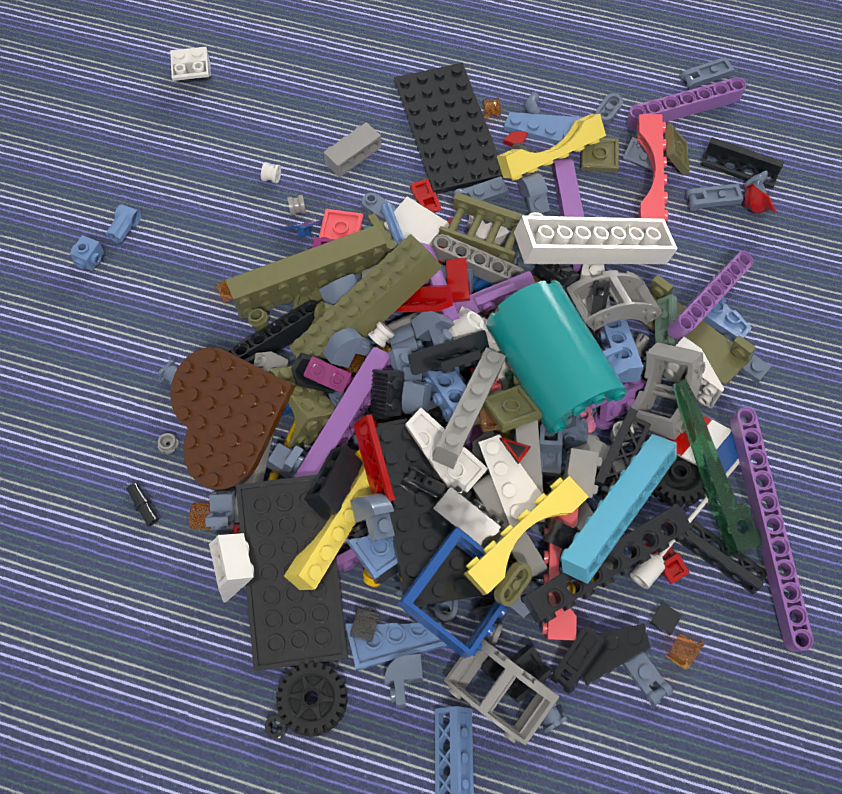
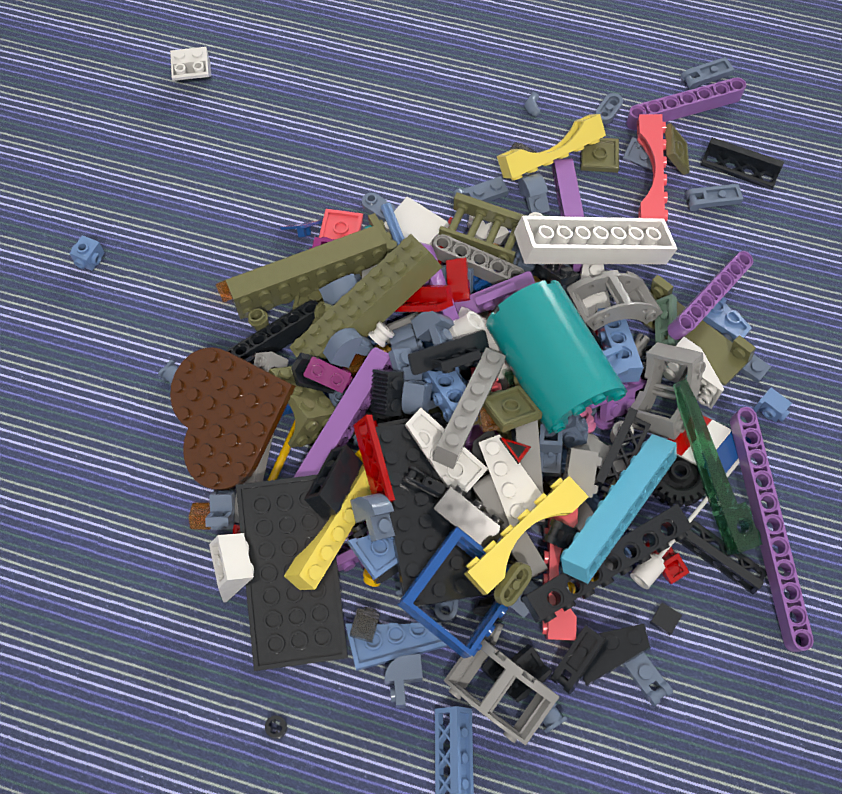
medium blue piece [106,204,141,244] -> none
black pin [126,482,159,526] -> none
light grey plate [158,433,179,454] -> none
white wheel [261,162,281,184] -> none
sand blue brick [266,443,305,478] -> none
black wheel [276,662,348,737] -> none
light grey wheel [287,195,306,216] -> none
light grey brick [323,122,382,177] -> none
black plate [394,62,505,195] -> none
red slope [410,178,442,213] -> none
clear orange wheel [483,97,501,118] -> none
red tile [503,131,528,149] -> none
medium blue wing [504,112,582,145] -> none
black bar [590,280,610,316] -> none
clear orange panel [666,633,705,670] -> none
red hair [744,170,778,214] -> none
none -> medium blue brick [753,388,792,423]

